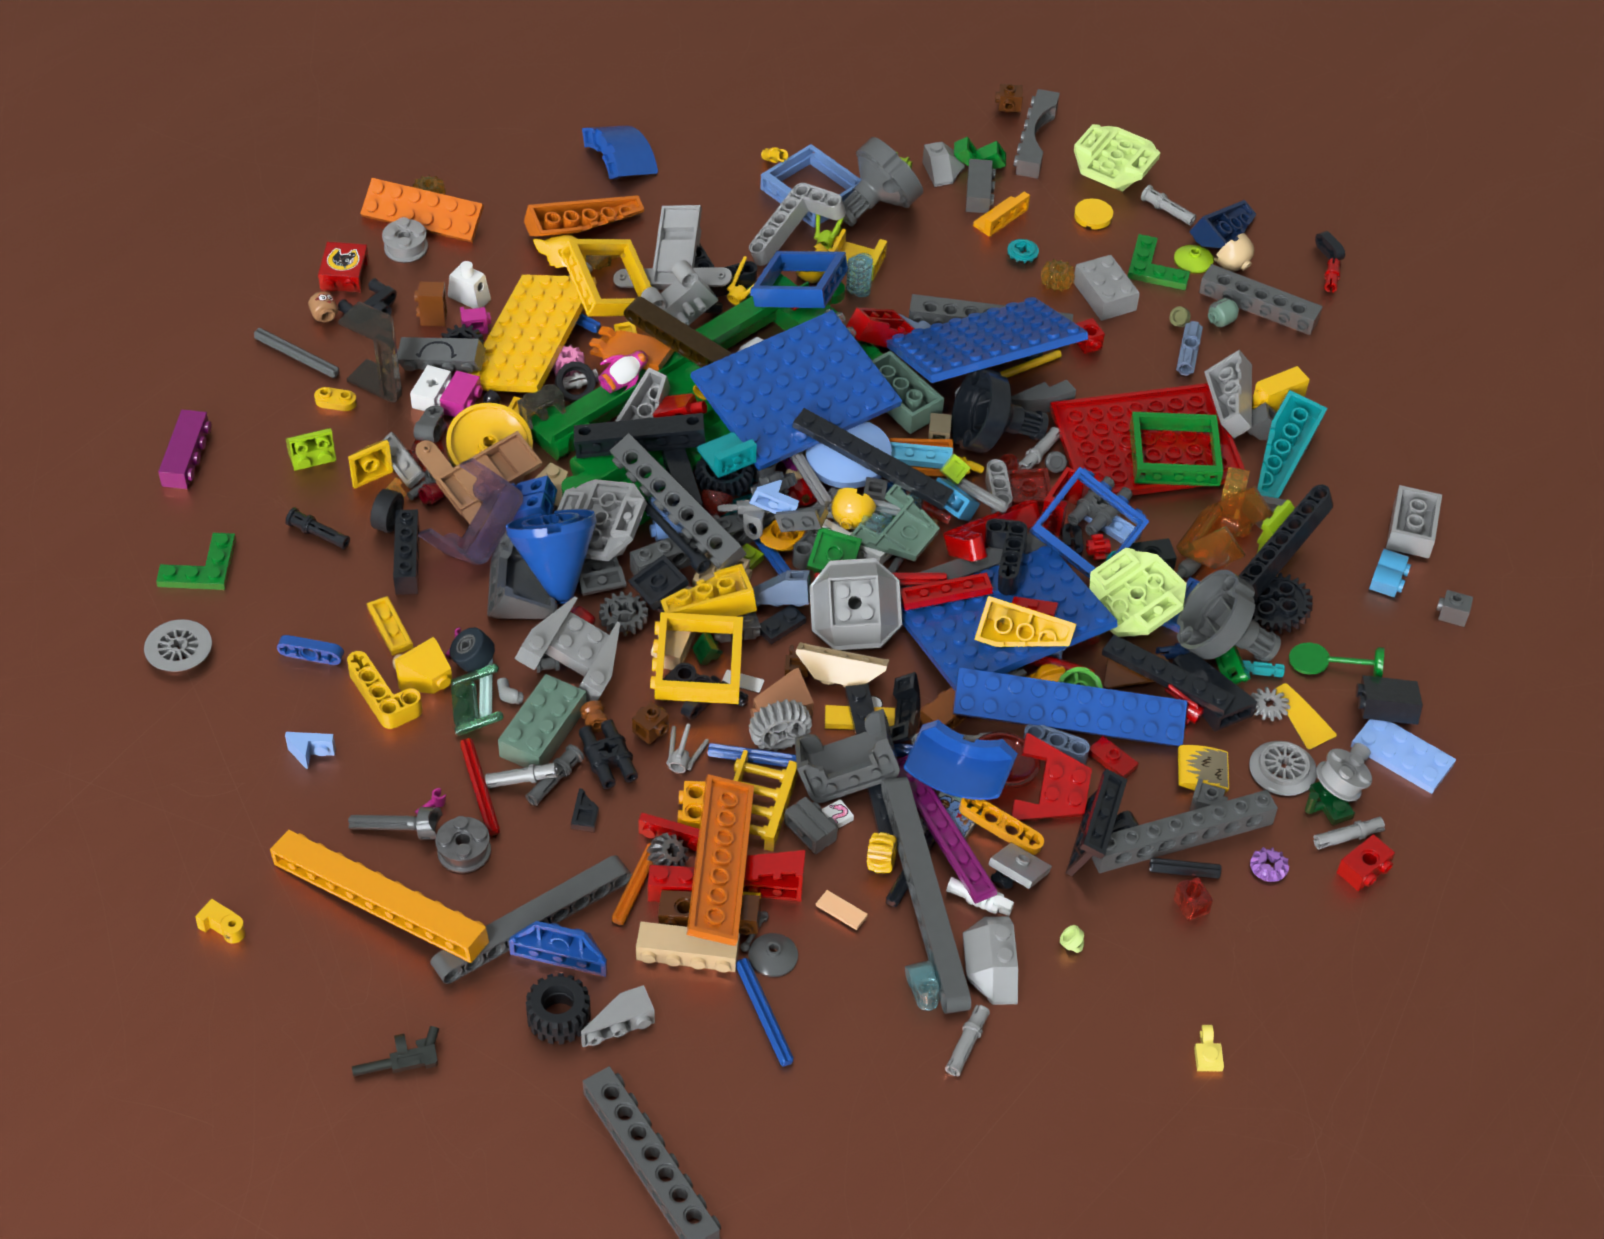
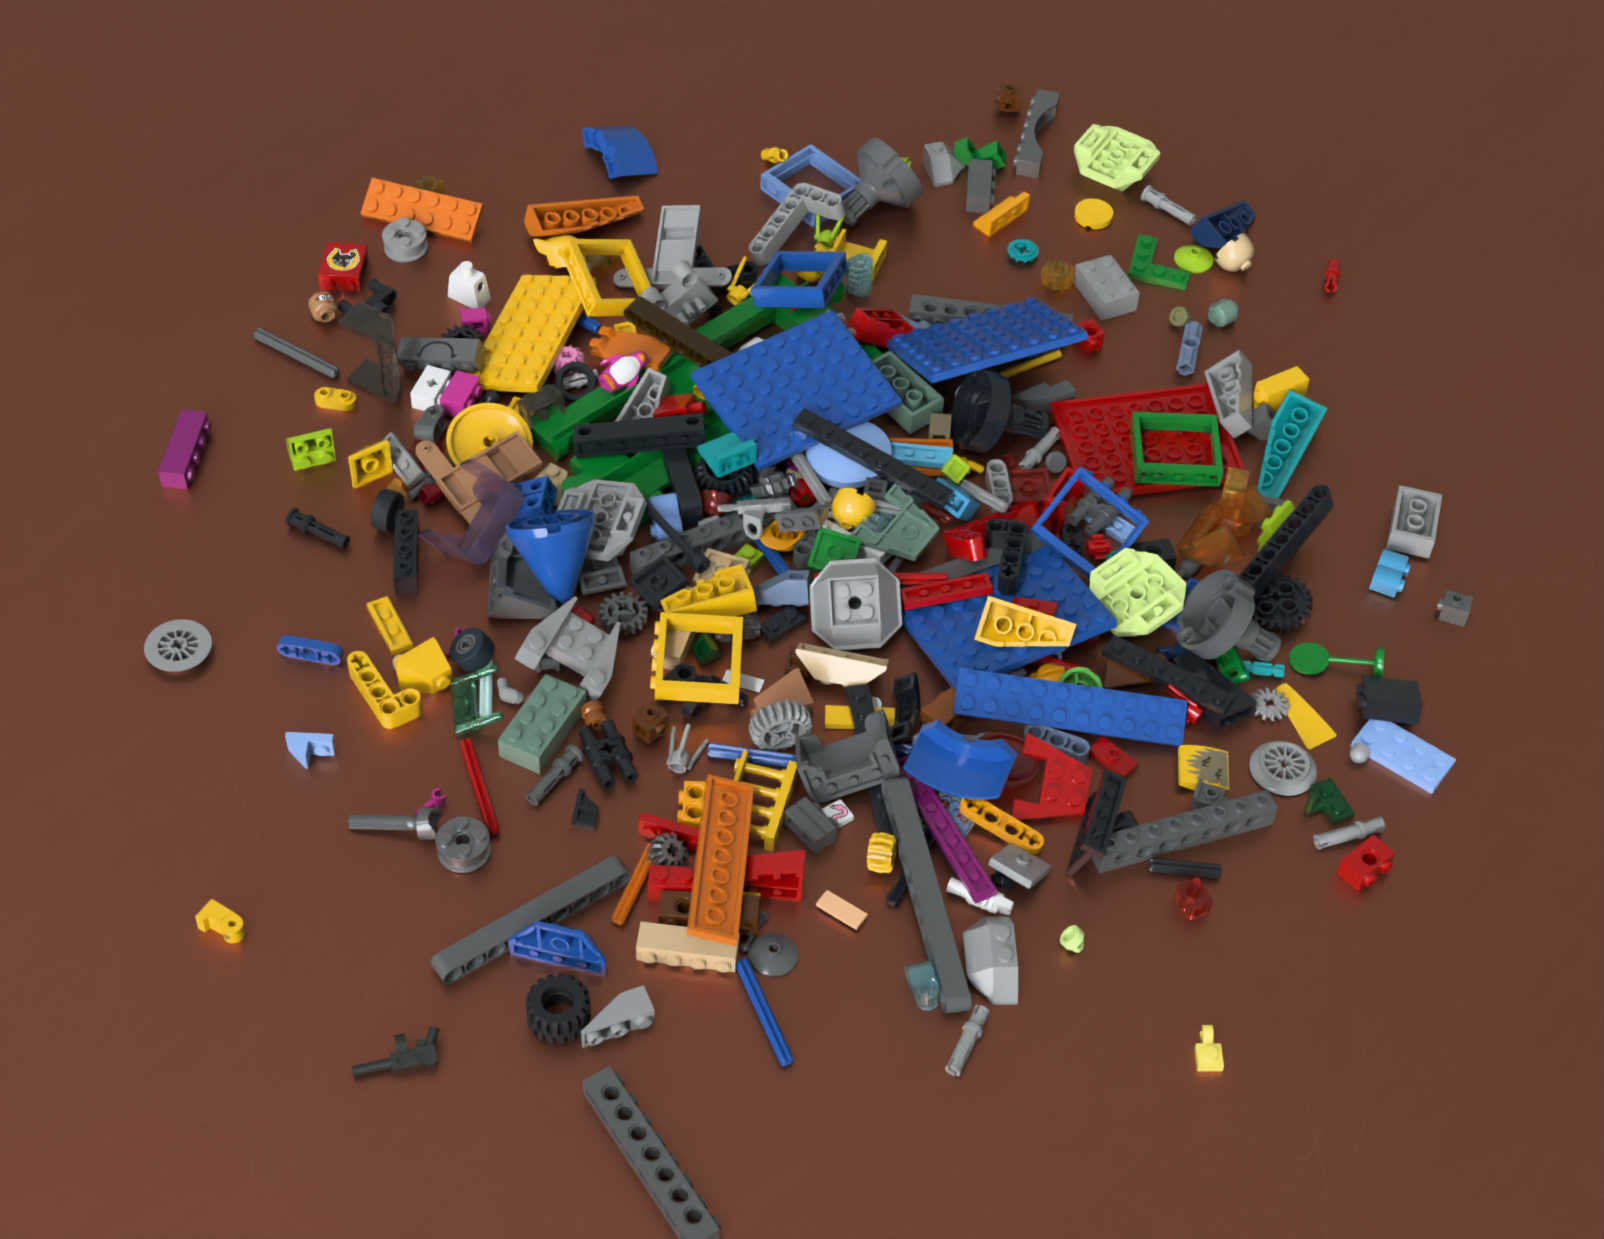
green plate [156,533,236,590] -> none
light orange brick [270,830,489,963] -> none
dark orange brick [414,281,447,326] -> none
light grey pin [485,762,559,789] -> none
dark grey brick [610,433,746,569] -> none
light blue slope [749,480,799,514] -> none
dark grey brick [1199,264,1323,335] -> none
medium lavender gear [1250,847,1289,882] -> none
black beam [1315,231,1345,263] -> none
light grey wheel [1316,749,1372,802] -> none

